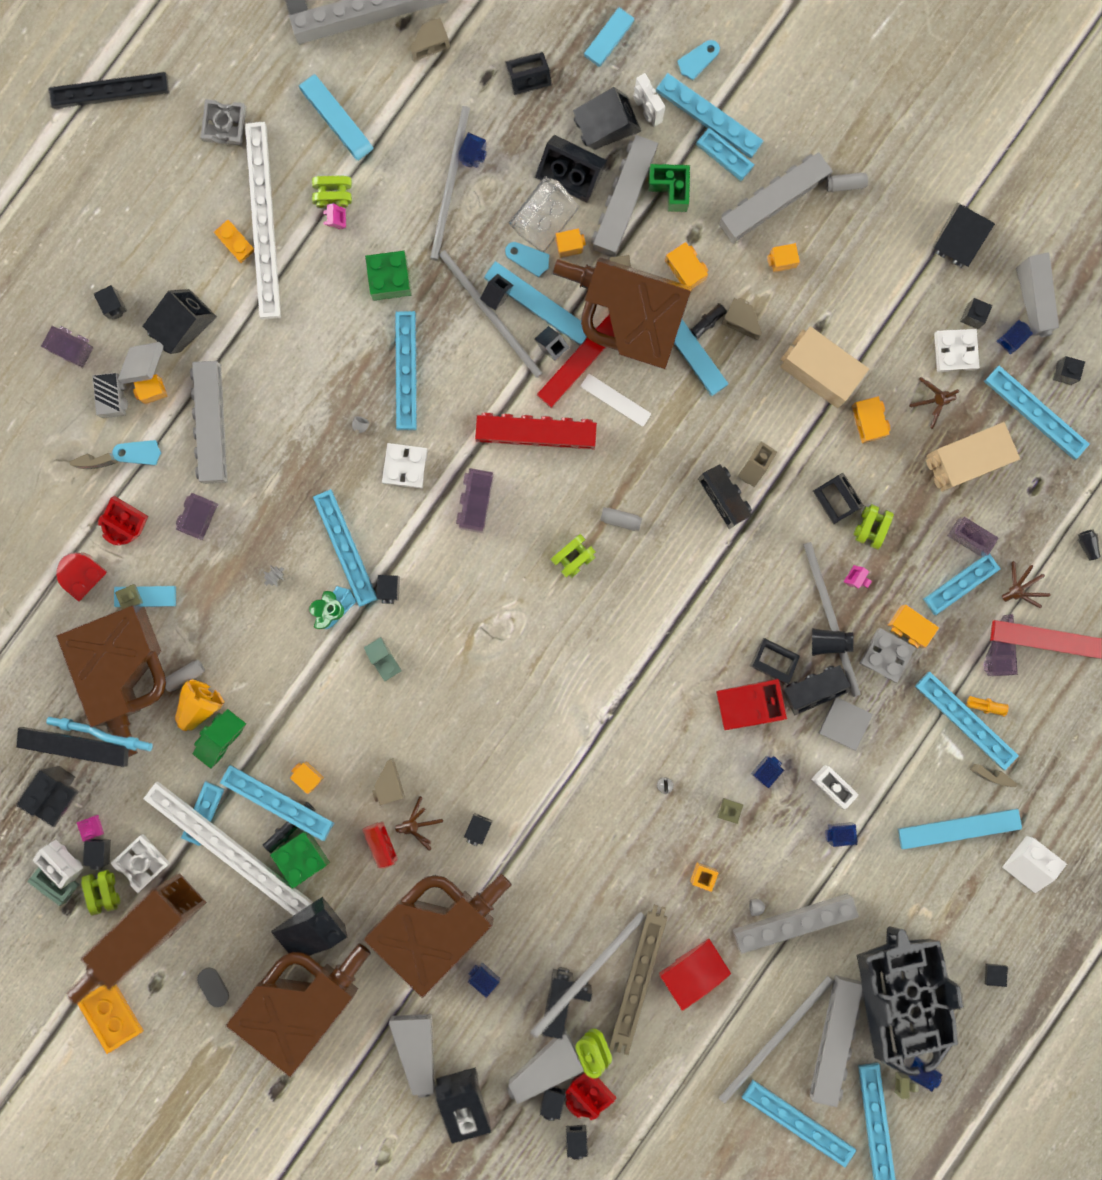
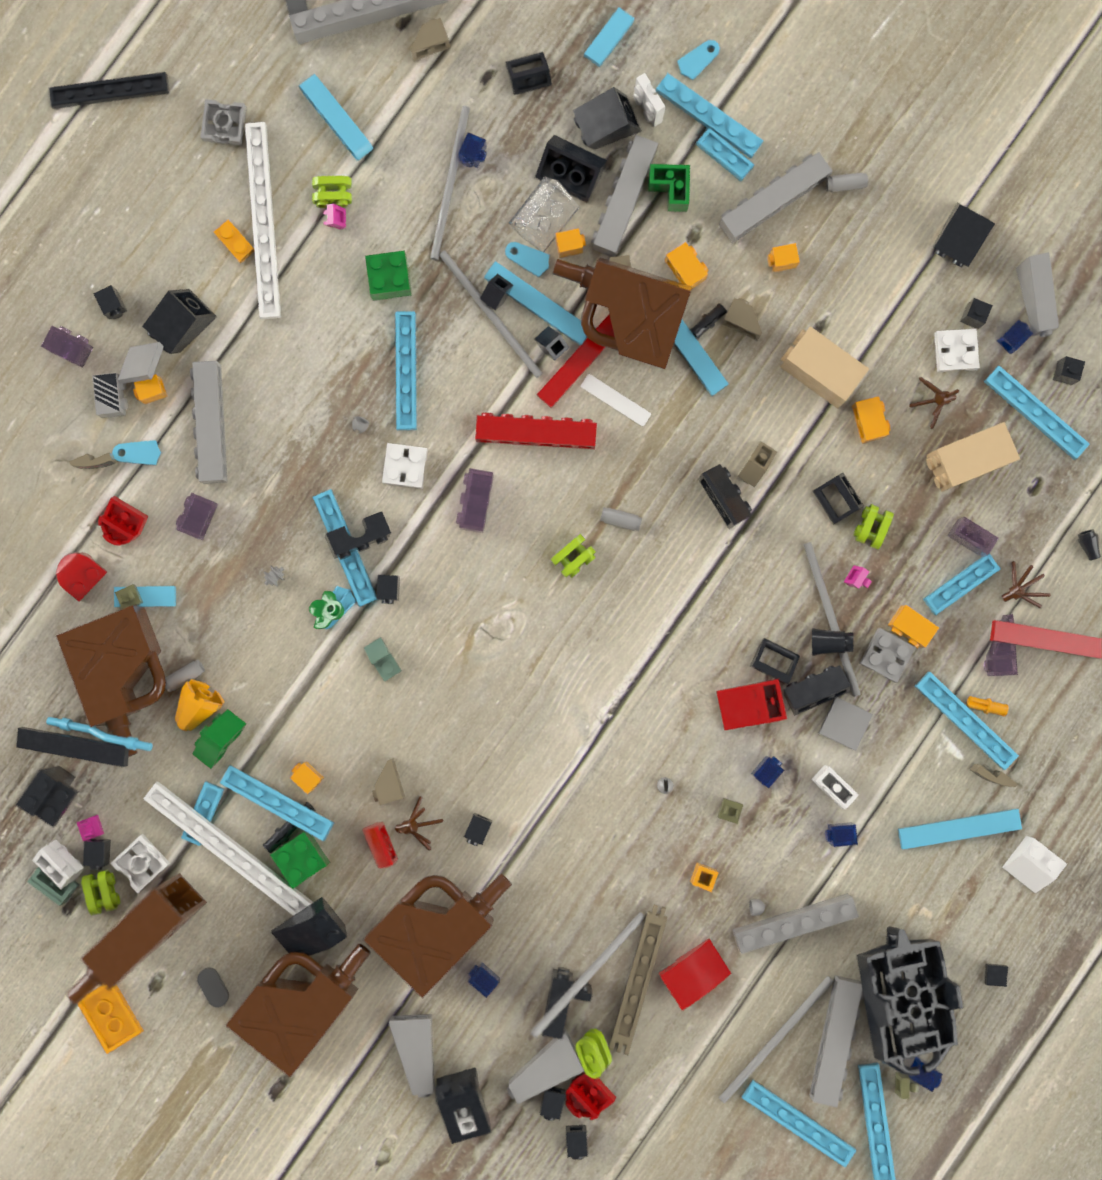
none -> black arch [325,511,391,560]

